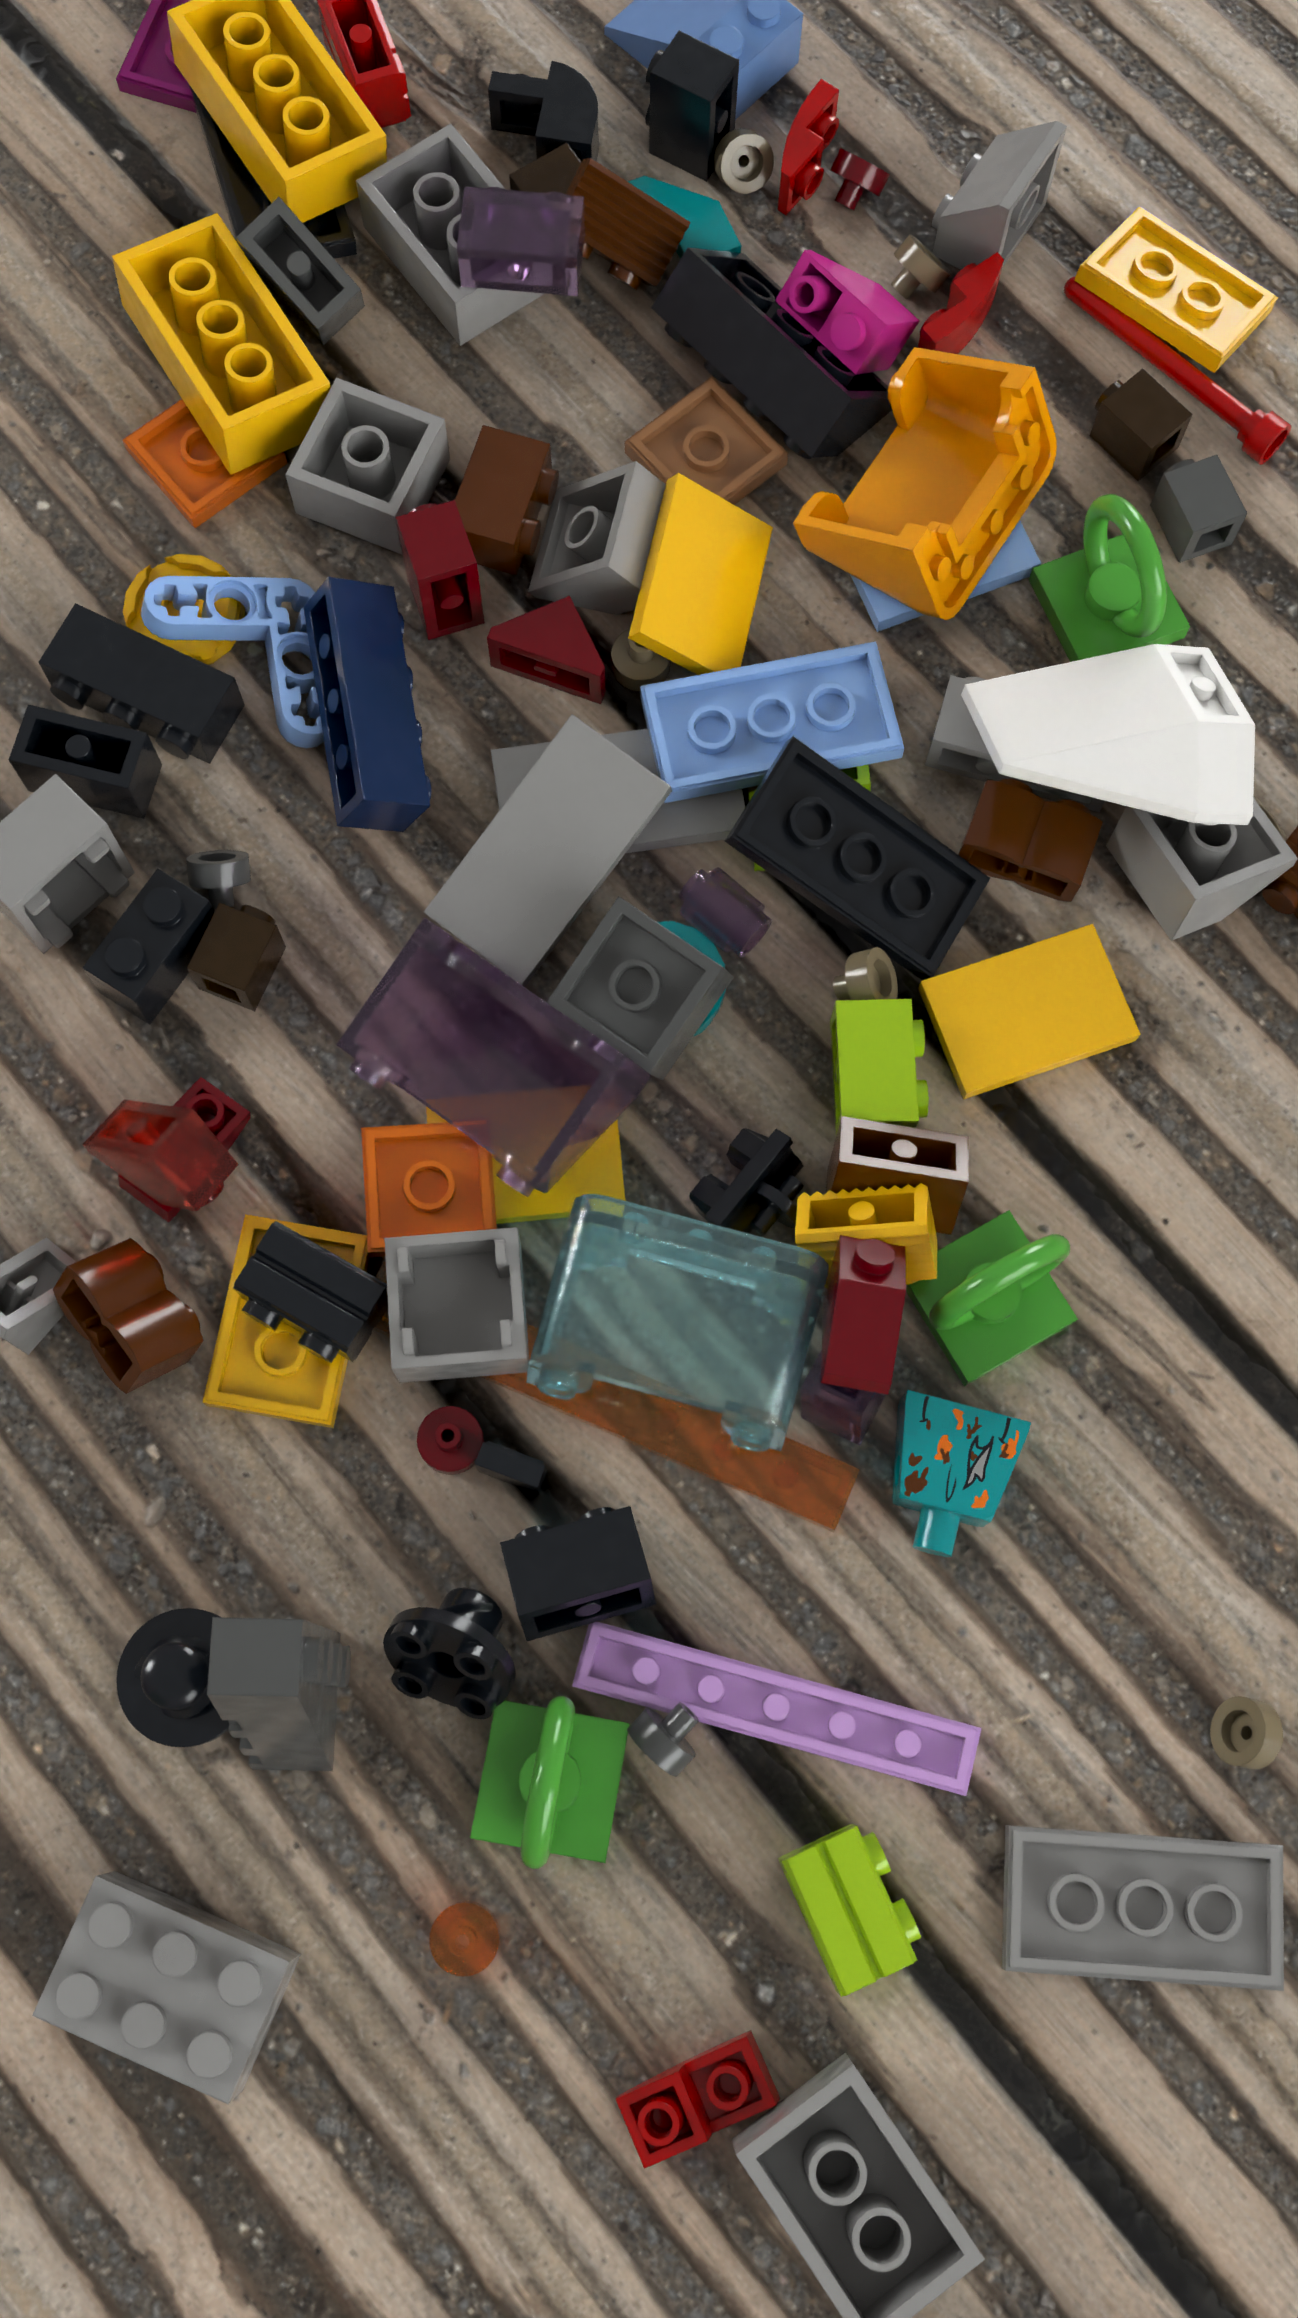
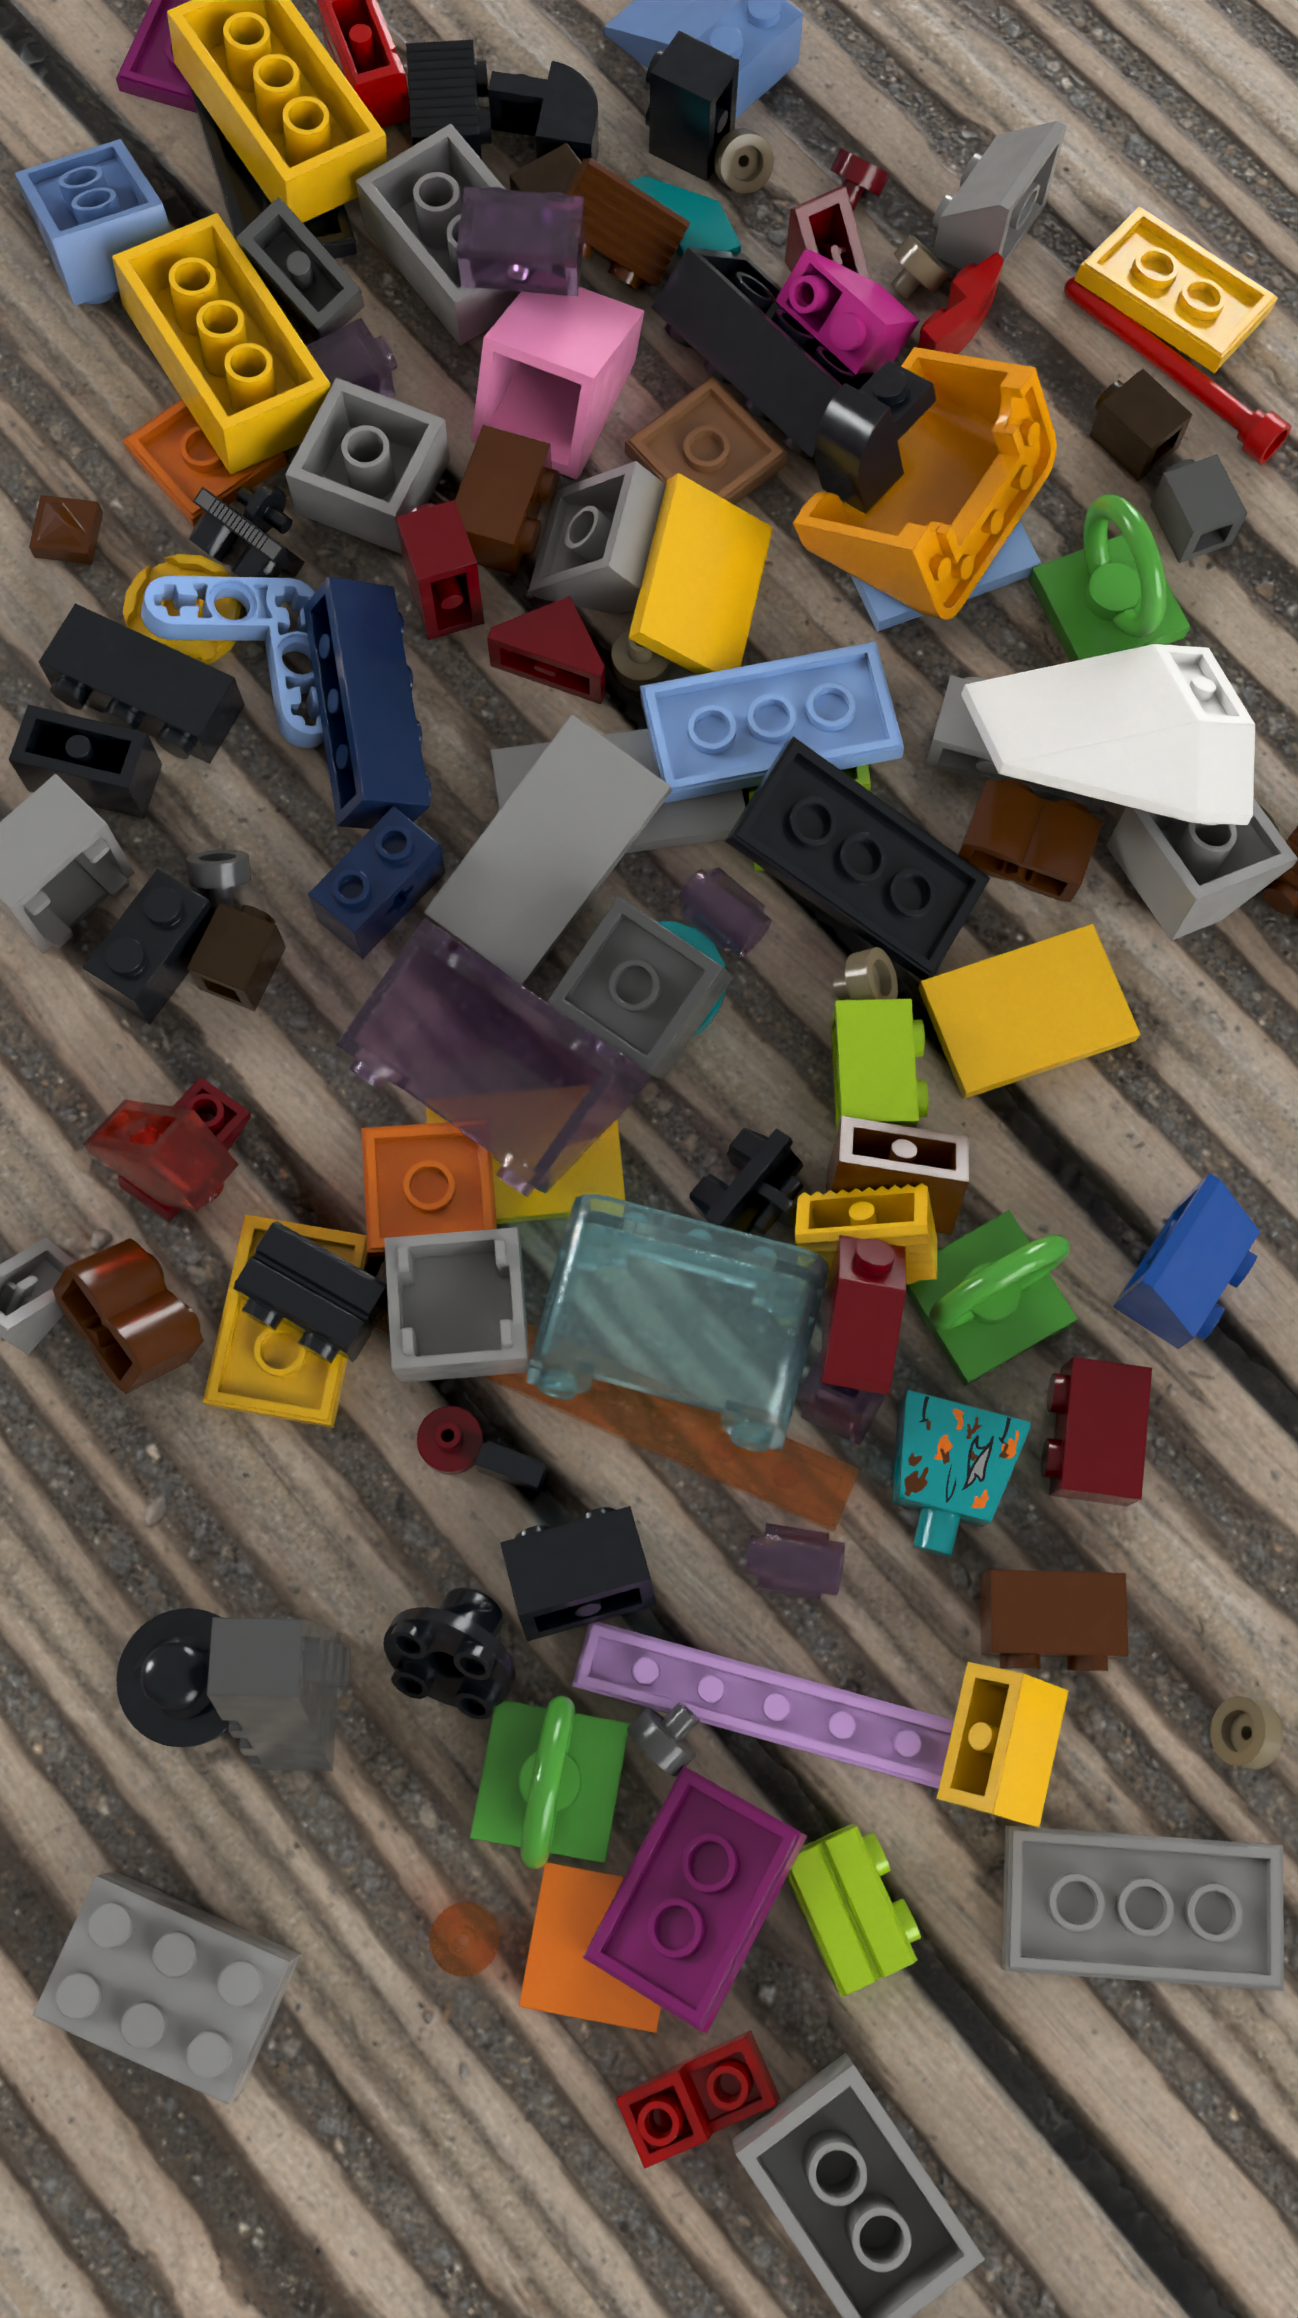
red slope [778,78,839,215] -> none
none -> medium blue slope [14,139,171,306]
none -> reddish brown tile [29,495,103,564]
none -> black hips [189,484,305,578]
none -> clear purple brick [306,318,397,398]
none -> dark blue brick [308,806,446,959]
none -> black brick [406,39,492,160]
none -> bright pink slope [471,271,644,480]
none -> orange tile [519,1861,661,2033]
none -> magenta tile [582,1766,807,2033]
none -> clear purple brick [745,1523,845,1600]
none -> dark red slope [785,186,871,280]
none -> black brick [814,360,937,514]
none -> yellow brick [936,1662,1069,1828]
none -> reddish brown brick [980,1569,1128,1671]
none -> dark red brick [1041,1357,1152,1507]
none -> blue slope [1113,1173,1260,1349]

